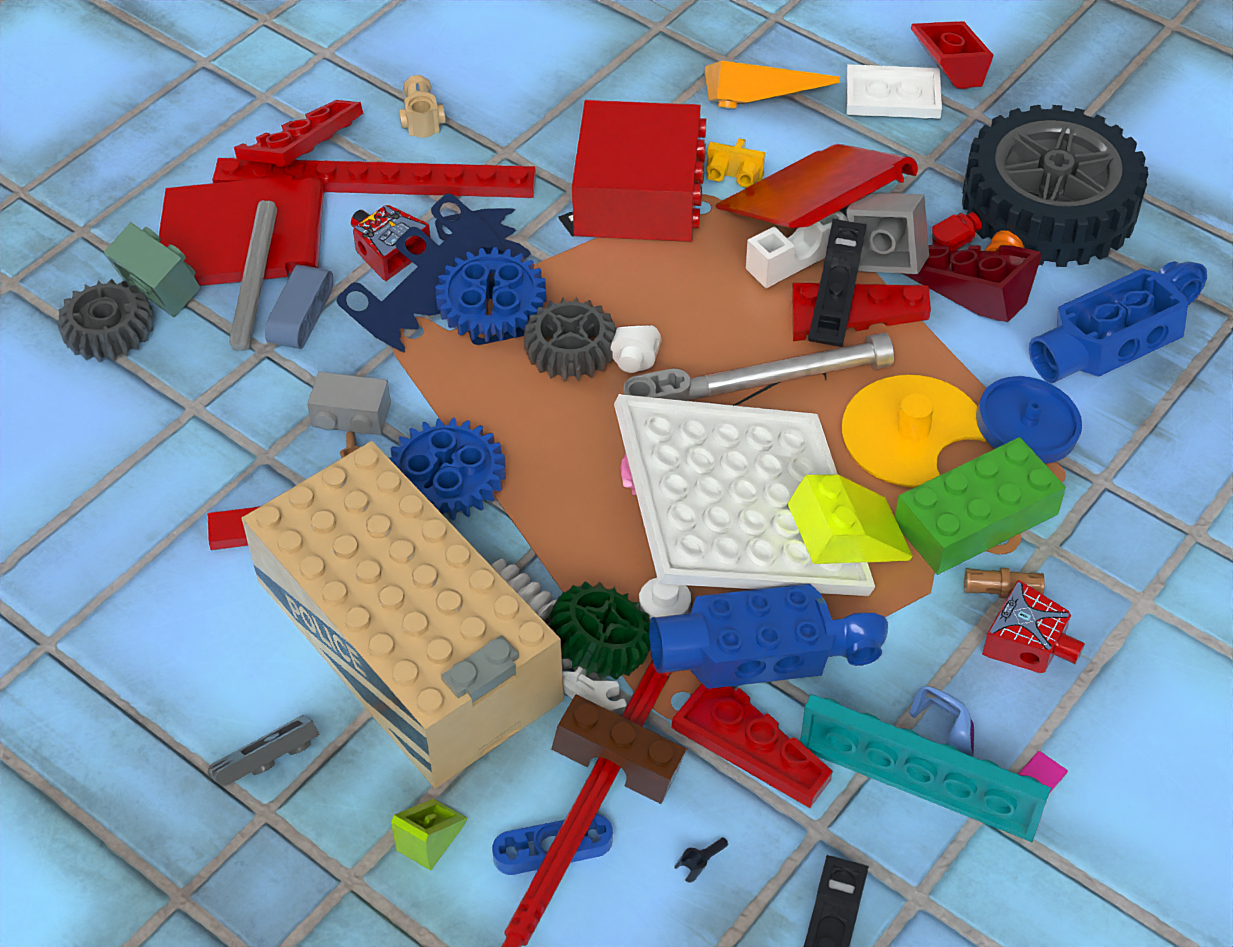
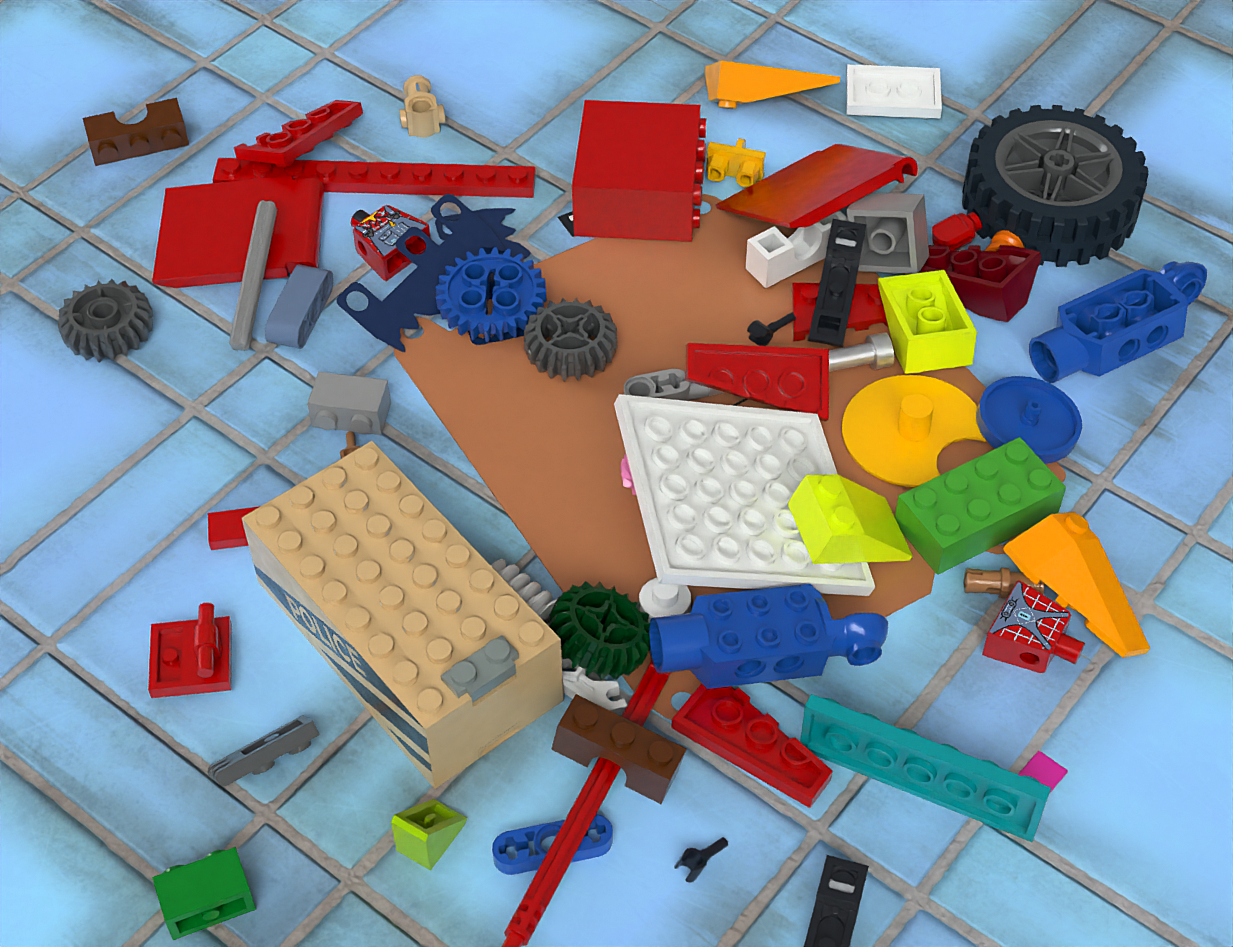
sand green brick [103,222,201,318] -> none
blue gear [389,418,505,521] -> none
white piece [611,325,662,373] -> none
medium blue piece [910,686,974,757] -> none
red slope [911,21,994,89] -> none
none -> reddish brown arch [83,98,189,166]
none -> red plate [148,603,232,698]
none -> green brick [152,847,256,940]
none -> red wing [685,343,829,422]
none -> black hand [747,312,796,346]
none -> neon yellow slope [878,270,977,374]
none -> light orange wedge [1003,512,1150,658]

